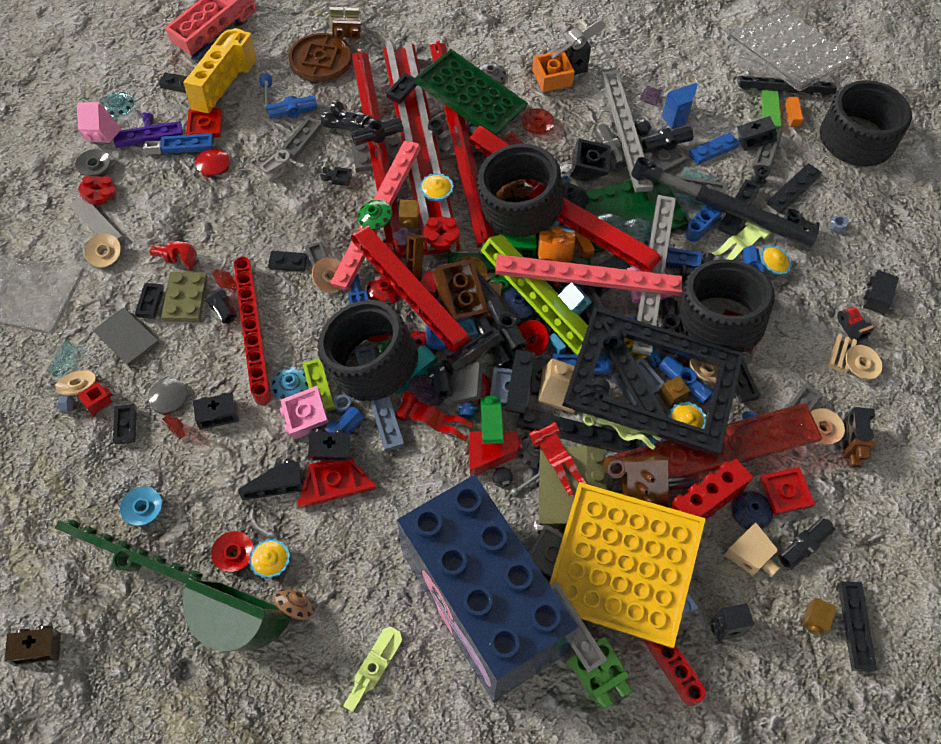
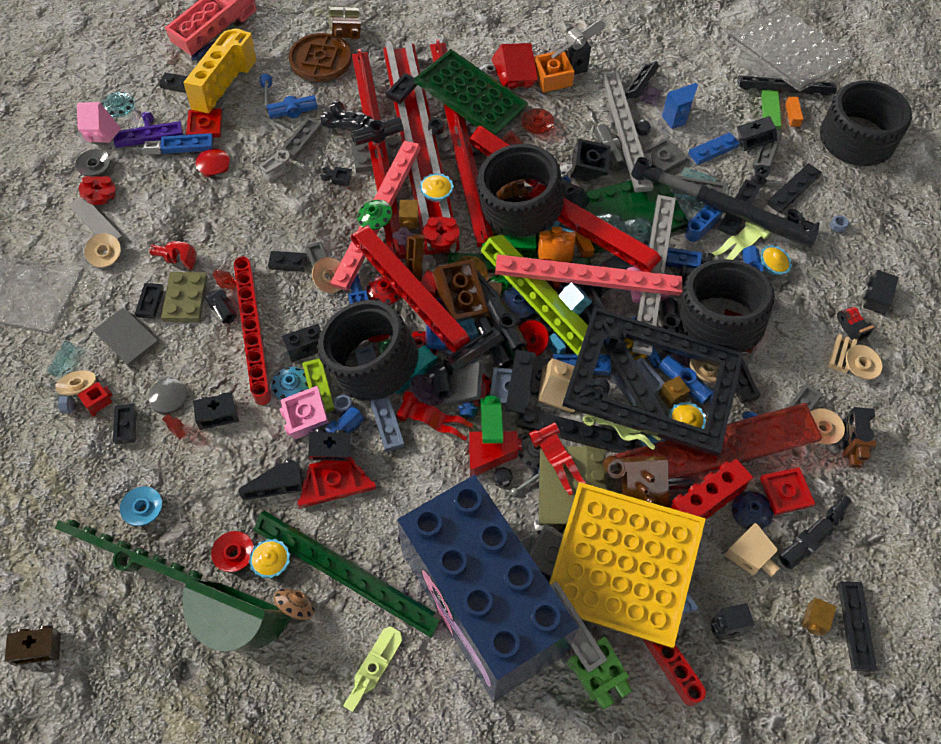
black piece [641,126,694,152] -> none
none -> dark green plate [253,511,442,638]
none -> black brick [282,323,322,363]
none -> red slope [492,43,538,89]
none -> black plate [625,61,659,99]
none -> black pin [825,495,852,526]

